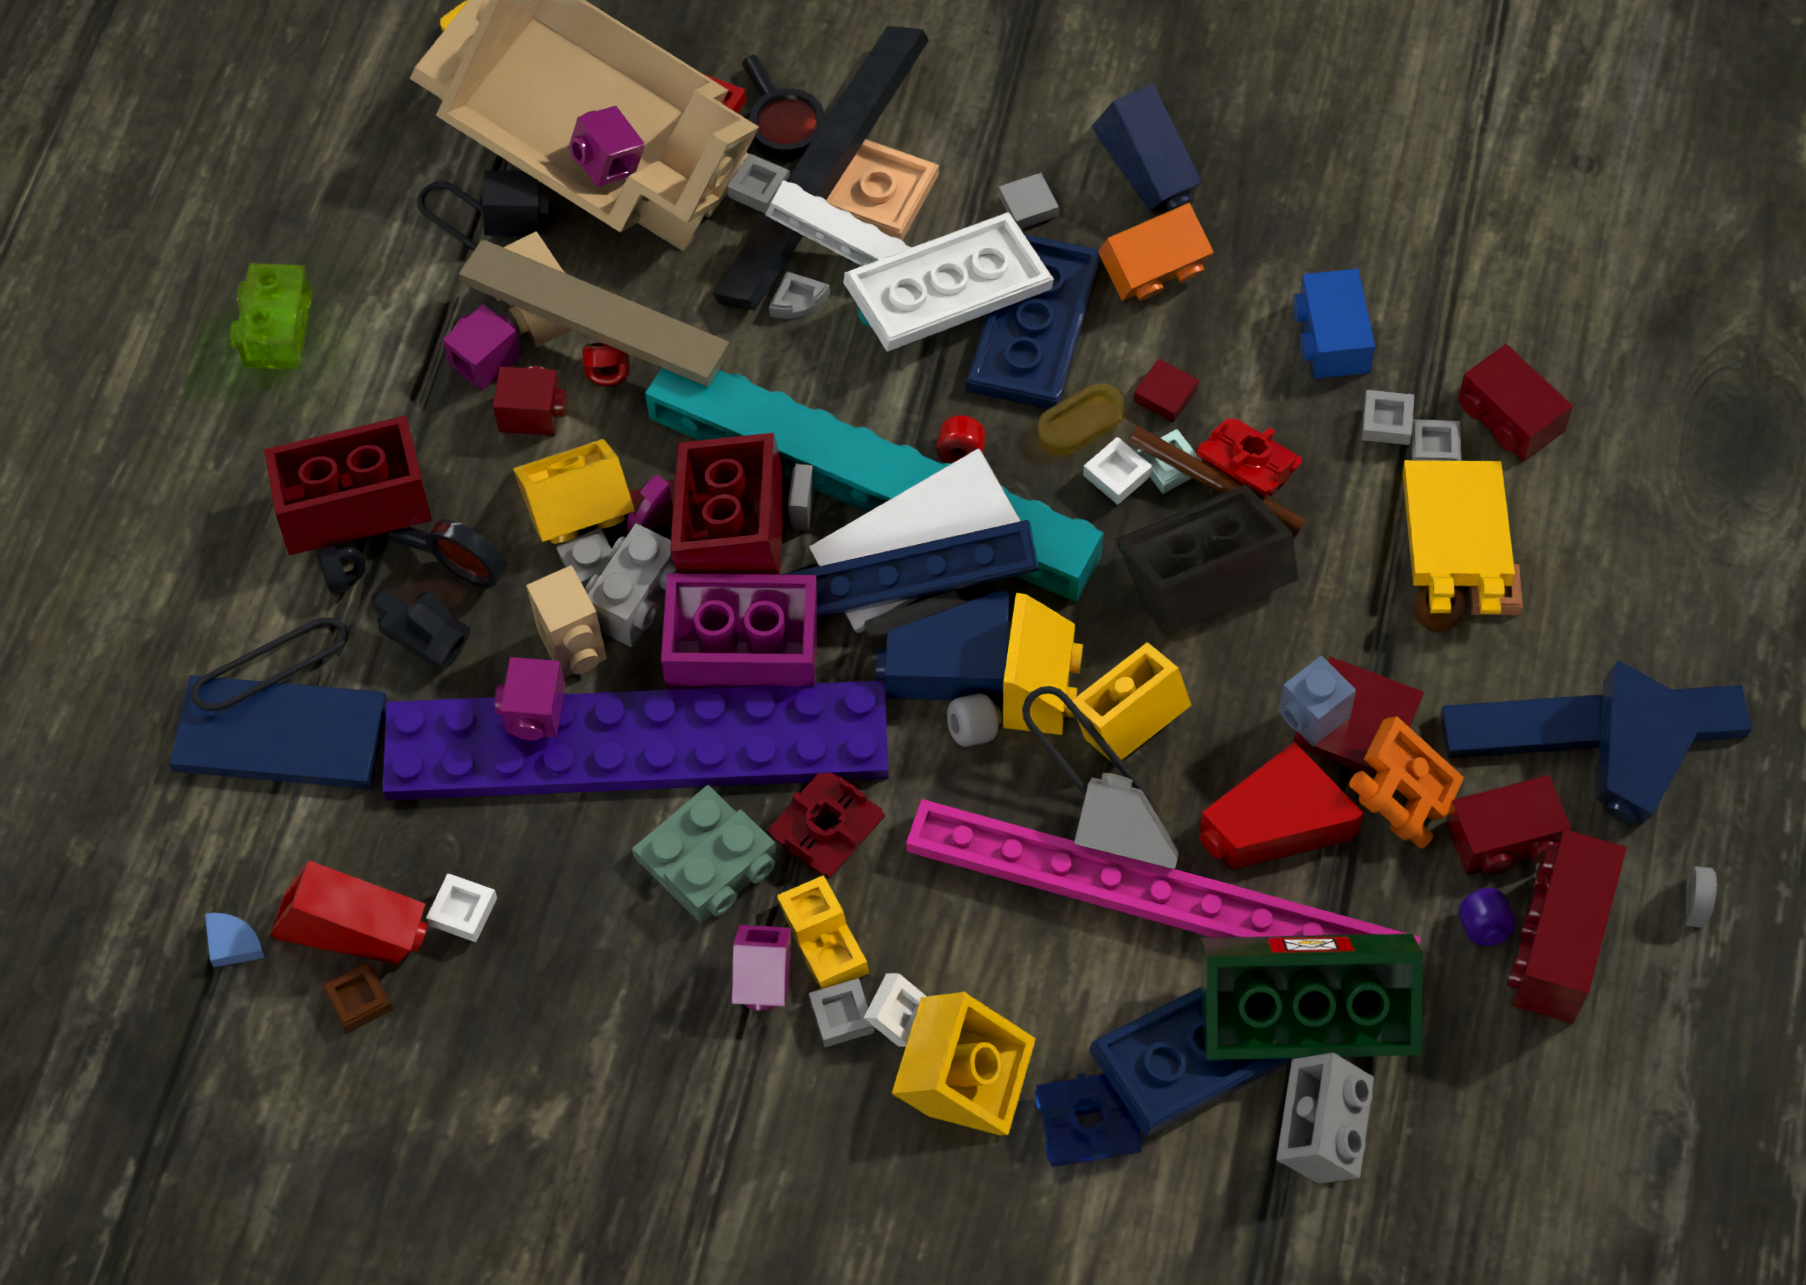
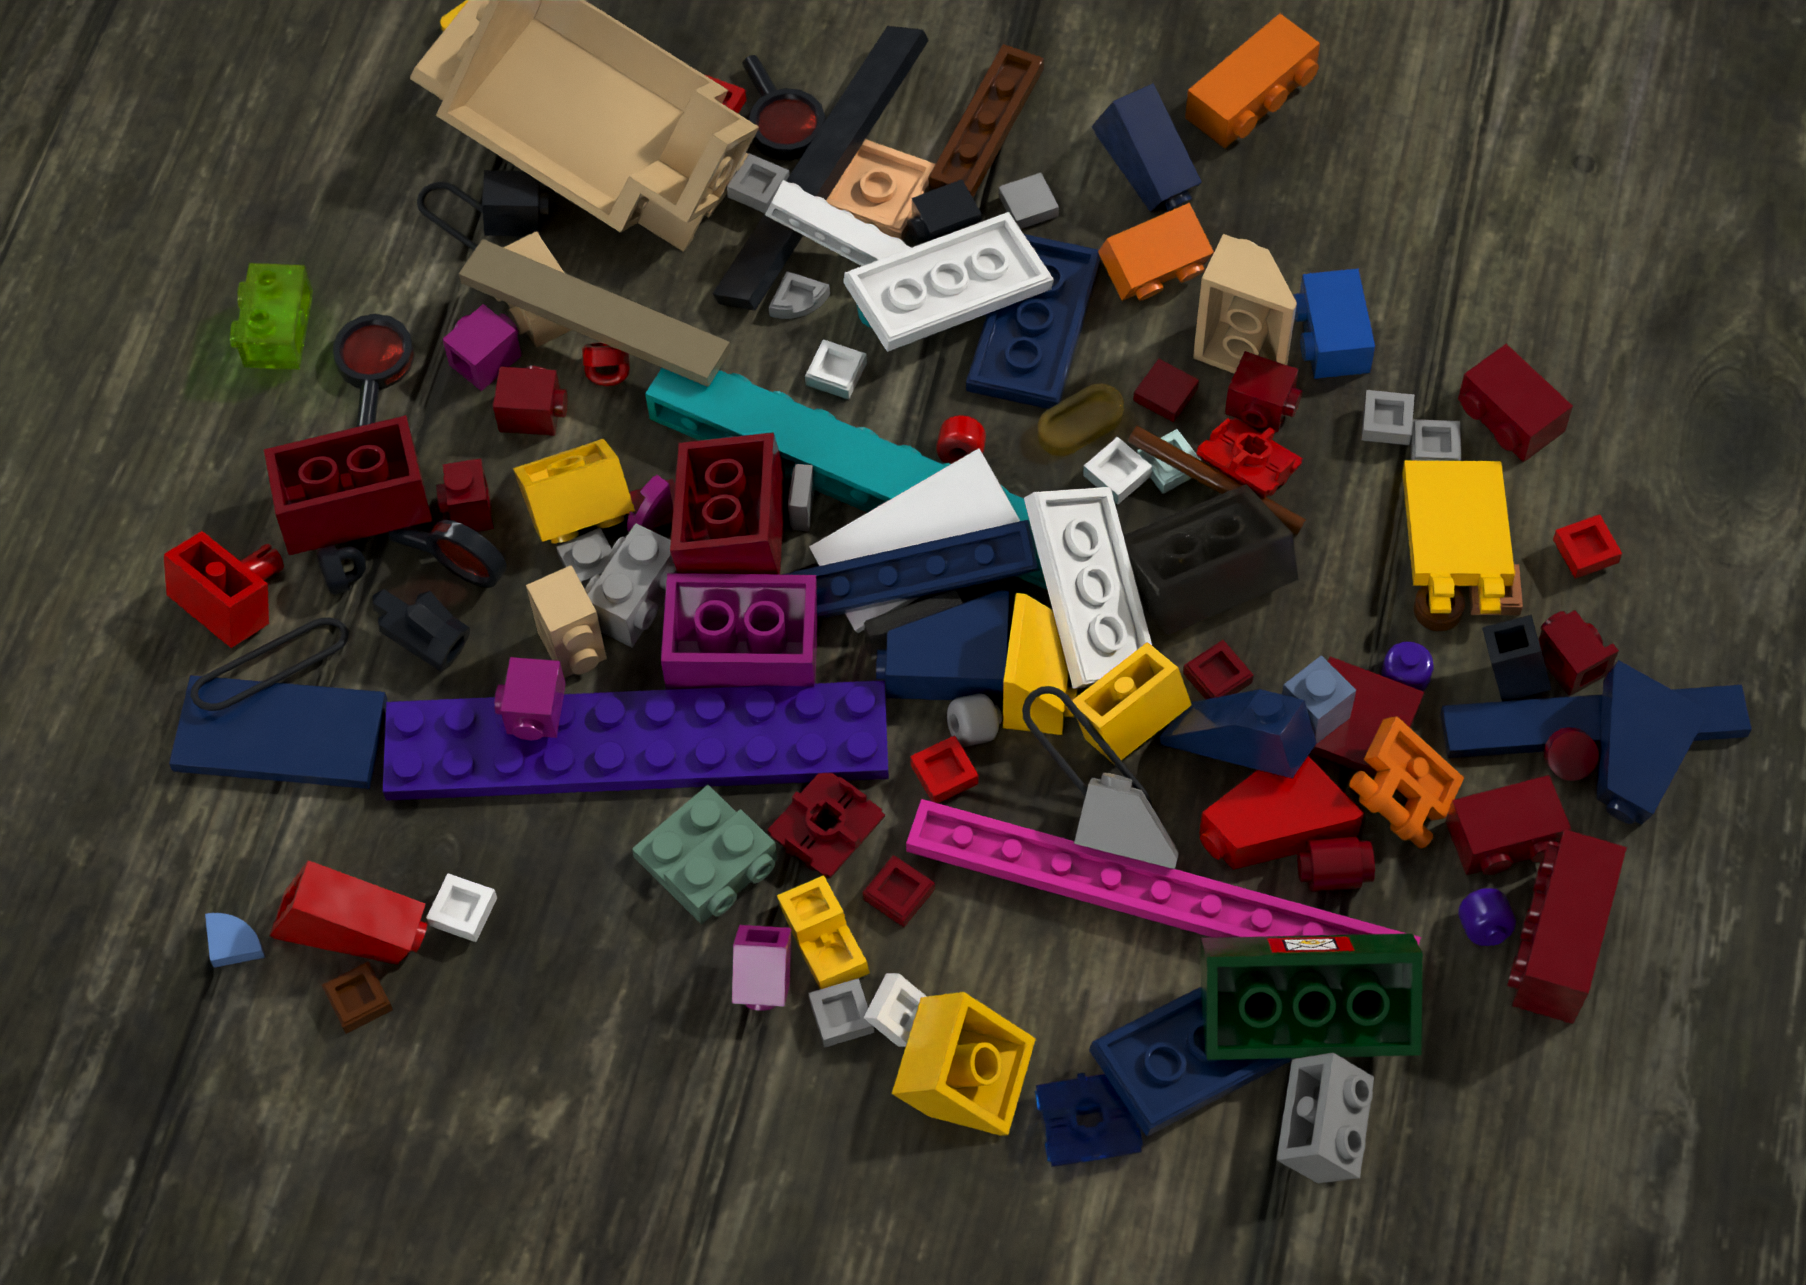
magenta brick [568,105,645,187] -> none
light grey tile [1685,866,1717,928] -> none
none -> red brick [164,531,284,648]
none -> piece [332,314,415,427]
none -> dark red brick [436,458,494,532]
none -> white tile [805,339,867,399]
none -> dark red tile [863,855,935,928]
none -> black brick [907,179,981,245]
none -> red plate [910,735,979,803]
none -> reddish brown plate [929,44,1044,198]
none -> white tile [1024,487,1152,689]
none -> dark blue slope [1160,689,1317,779]
none -> dark red tile [1183,640,1254,699]
none -> orange brick [1185,13,1320,148]
none -> tan slope [1193,234,1297,373]
none -> dark red brick [1225,351,1303,432]
none -> dark red brick [1297,837,1375,892]
none -> dark purple piece [1382,642,1434,691]
none -> black brick [1482,615,1552,701]
none -> dark red brick [1538,610,1619,697]
none -> dark red tile [1544,727,1599,781]
none -> red plate [1553,514,1622,579]

